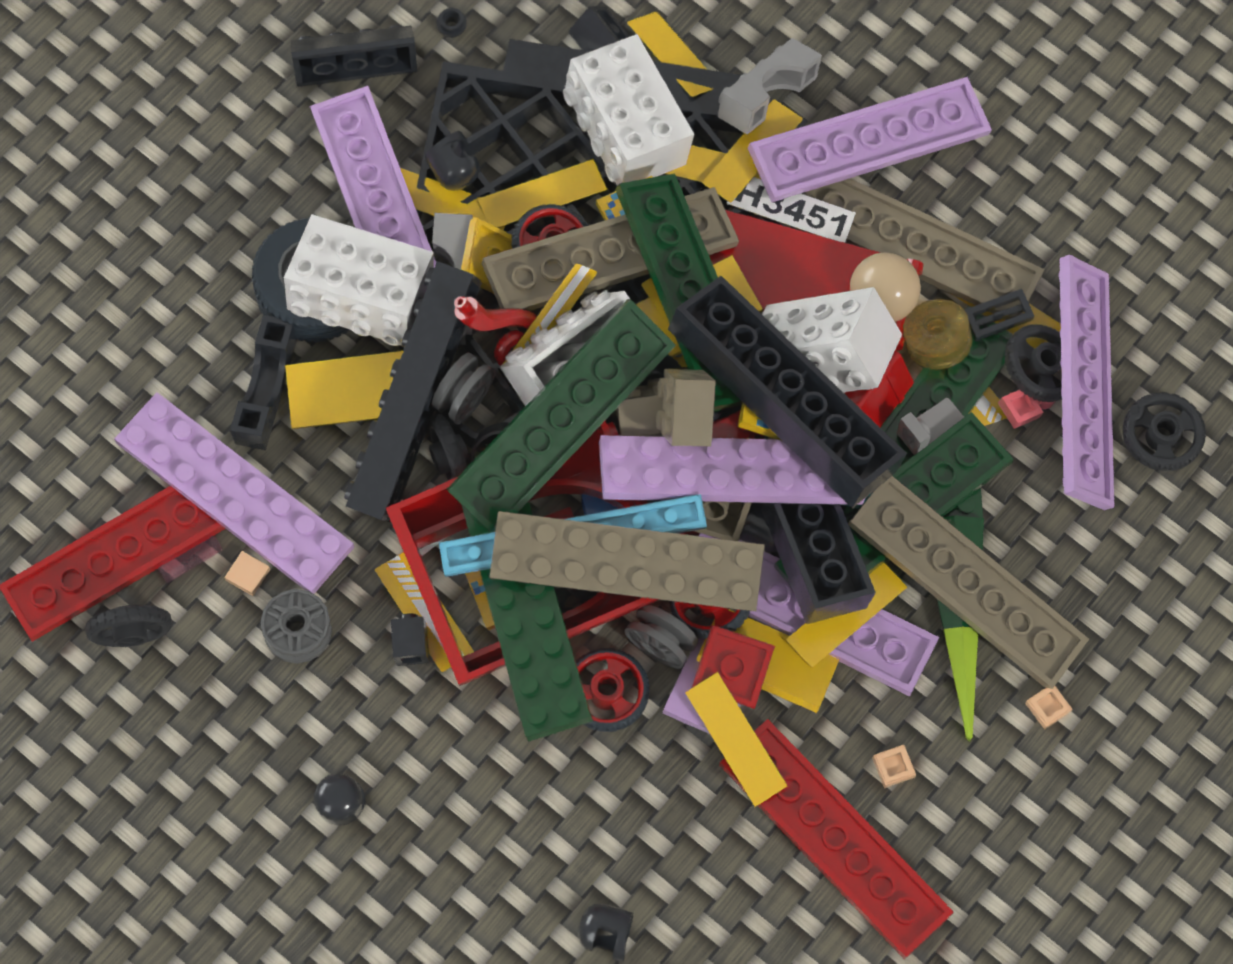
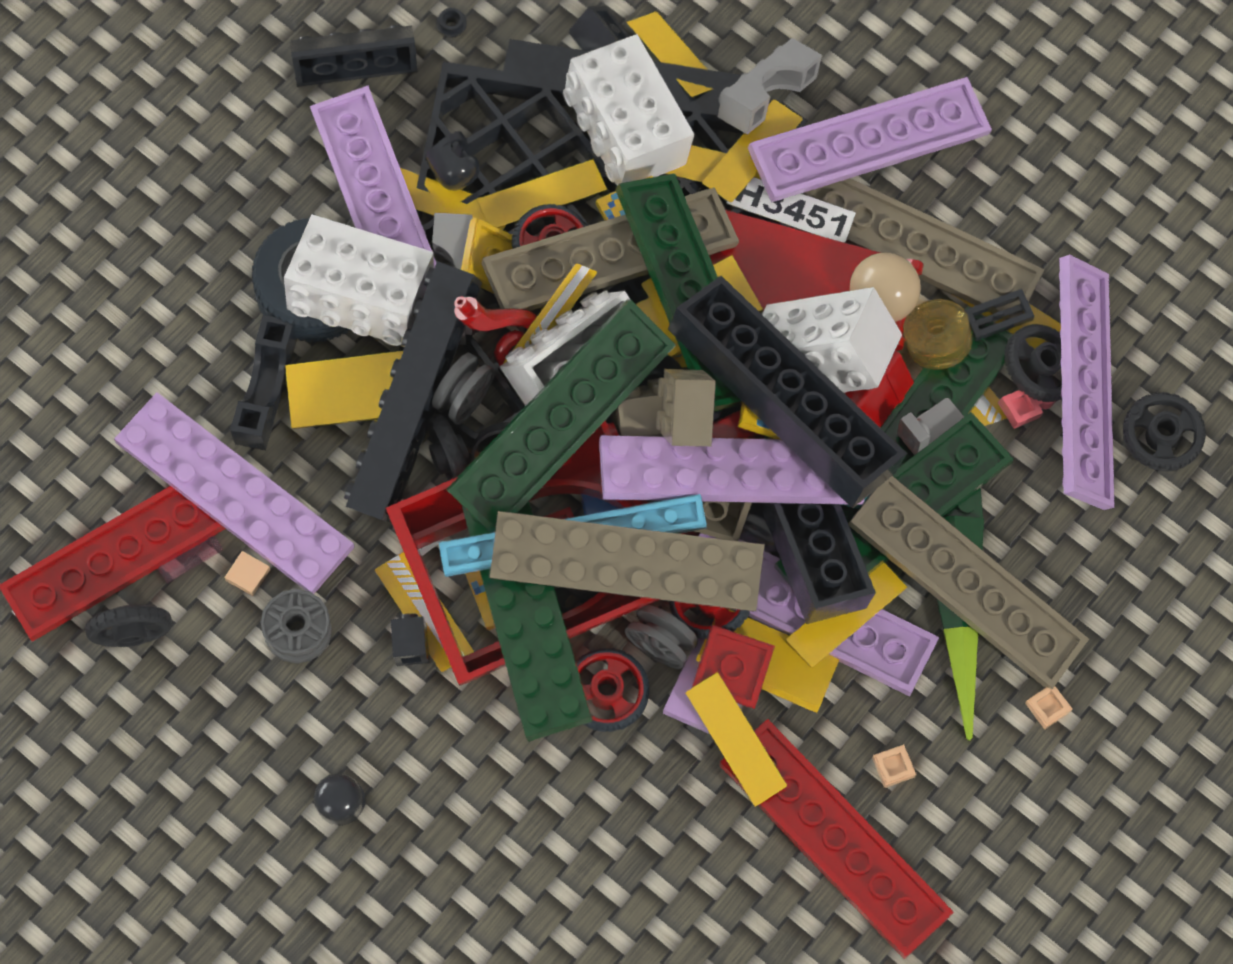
black helmet [578,903,634,962] -> none

